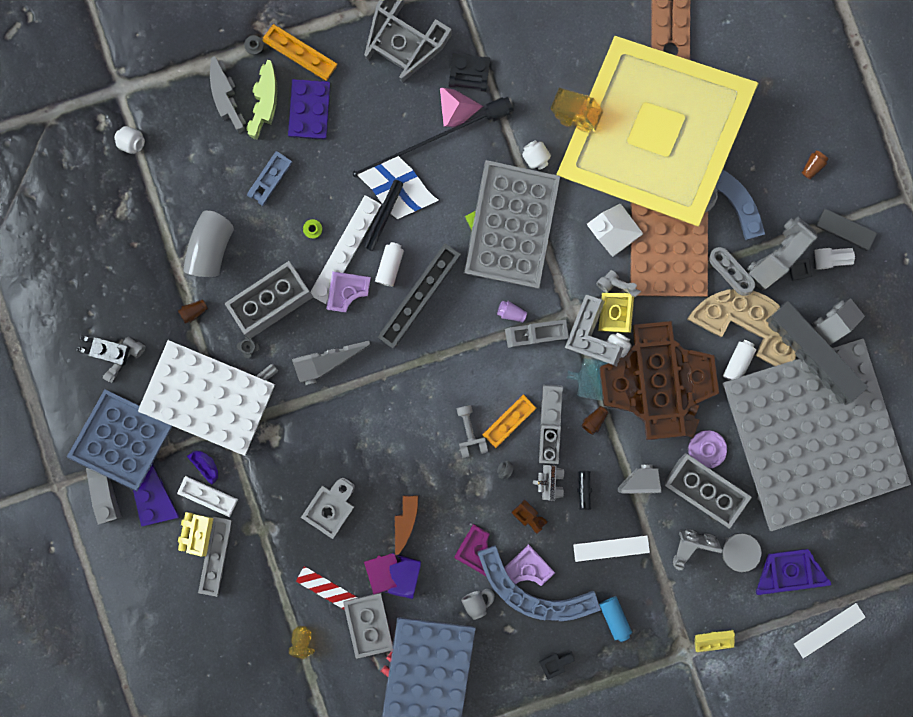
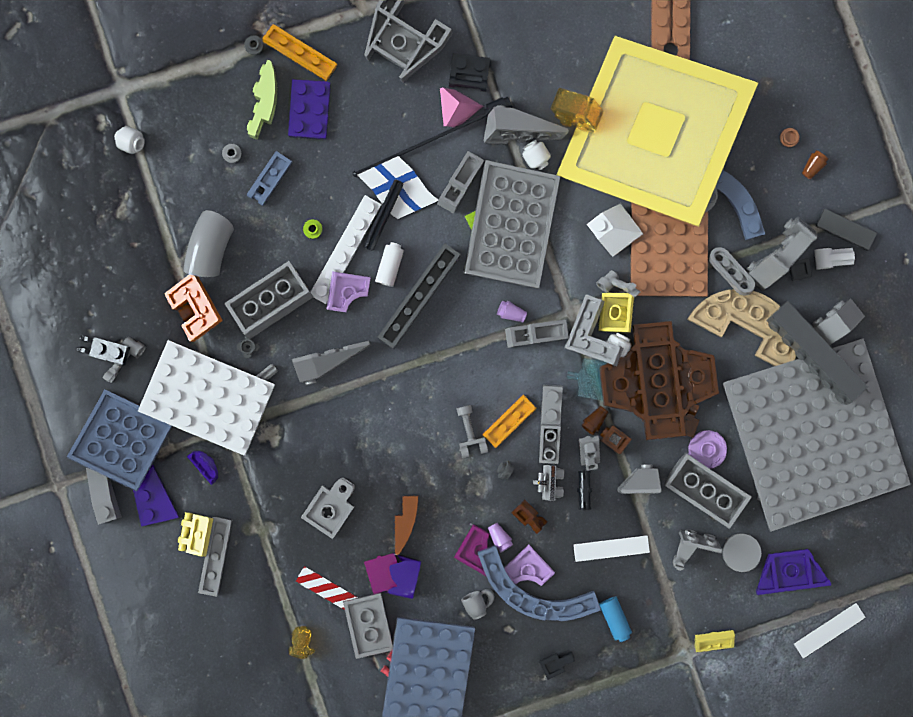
white tile [177,476,238,517] -> none
light grey slope [210,56,246,134] -> none
white brick [723,340,756,381] -> none
none -> plate [164,274,223,342]
none -> light grey plate [222,144,242,163]
none -> light grey slope [437,151,484,214]
none -> light grey wedge [484,105,568,144]
none -> lavender cone [488,523,513,553]
none -> light grey hips [579,436,600,471]
none -> reddish brown window [600,425,631,455]
none -> nougat plate [780,128,799,147]

